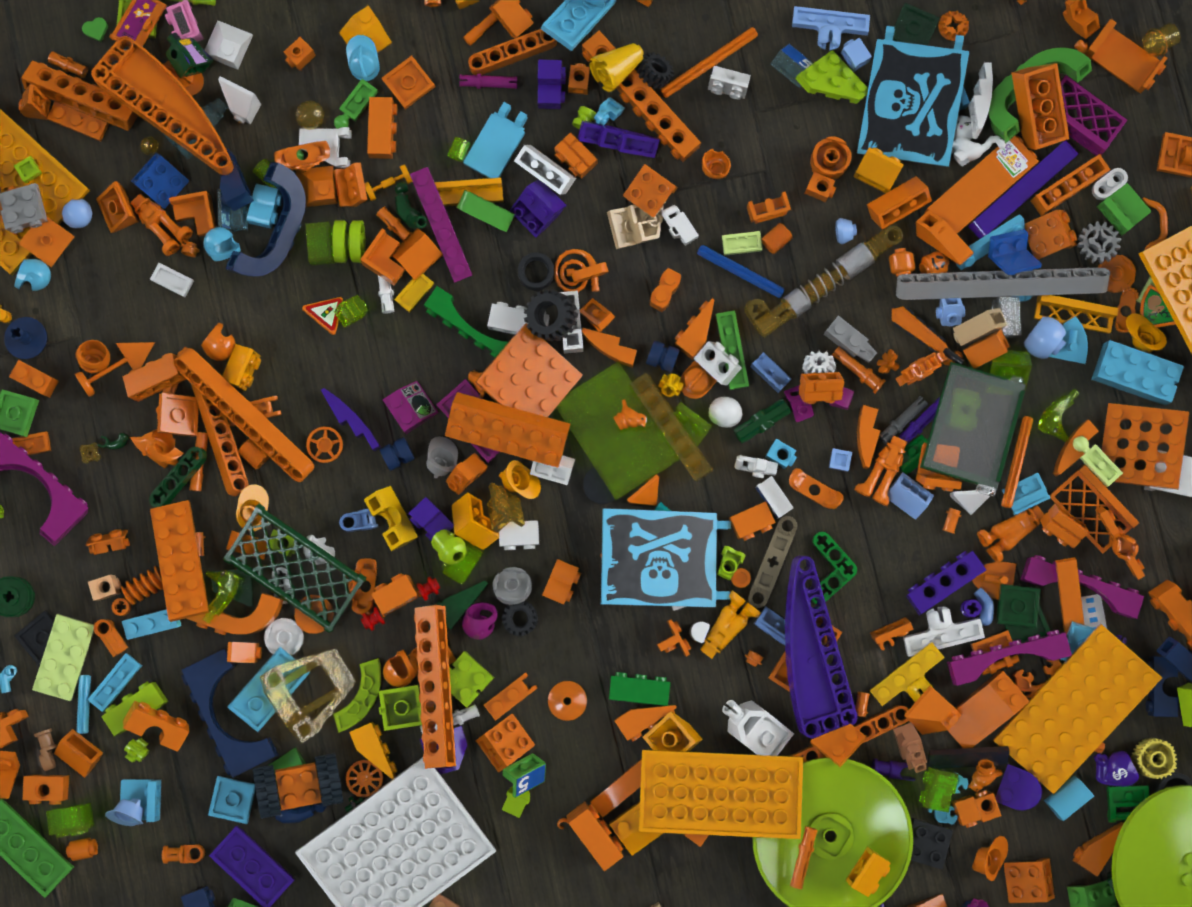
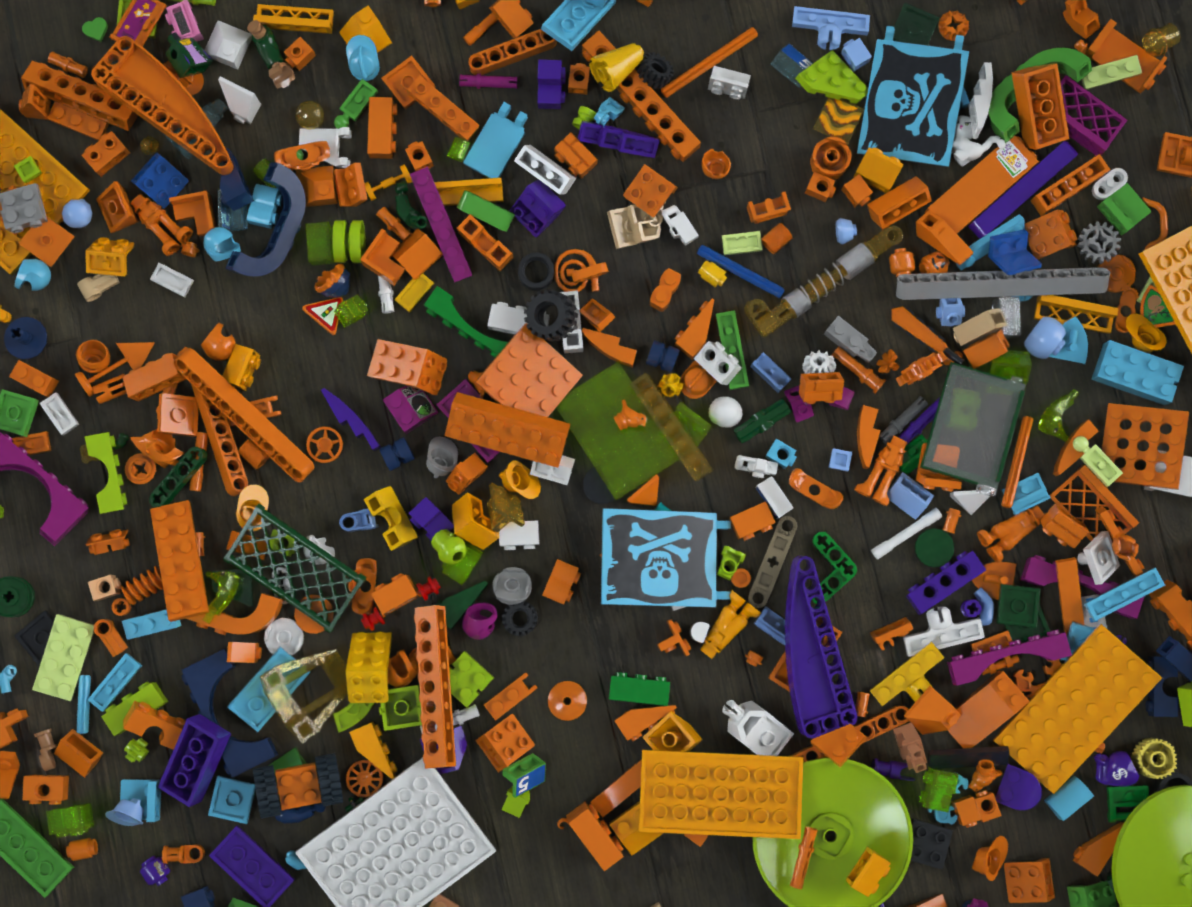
none -> white plate [39,392,80,436]
none -> tan piece [77,274,120,302]
none -> orange brick [82,131,130,177]
none -> lime arch [85,432,127,514]
none -> light orange bracket [86,237,134,277]
none -> orange arm [92,373,127,404]
none -> orange gear [125,453,157,485]
none -> dark purple head [140,855,170,886]
none -> dark purple brick [158,714,231,807]
none -> piece [247,20,295,89]
none -> light orange fence [253,4,334,34]
none -> medium azure arm [285,850,306,870]
none -> hair [315,263,350,298]
none -> yellow bracket [345,632,392,703]
none -> orange bracket [367,339,447,395]
none -> orange brick [405,141,434,172]
none -> orange brick [407,75,480,143]
none -> orange arch [457,214,513,271]
none -> yellow brick [698,260,727,288]
none -> slope [813,97,865,145]
none -> orange brick [841,174,873,208]
none -> white piece [871,508,942,560]
none -> dark green tile [914,528,955,568]
none -> white tile [1078,531,1120,585]
none -> yellowish green plate [1082,55,1142,90]
none -> medium azure plate [1084,568,1165,621]

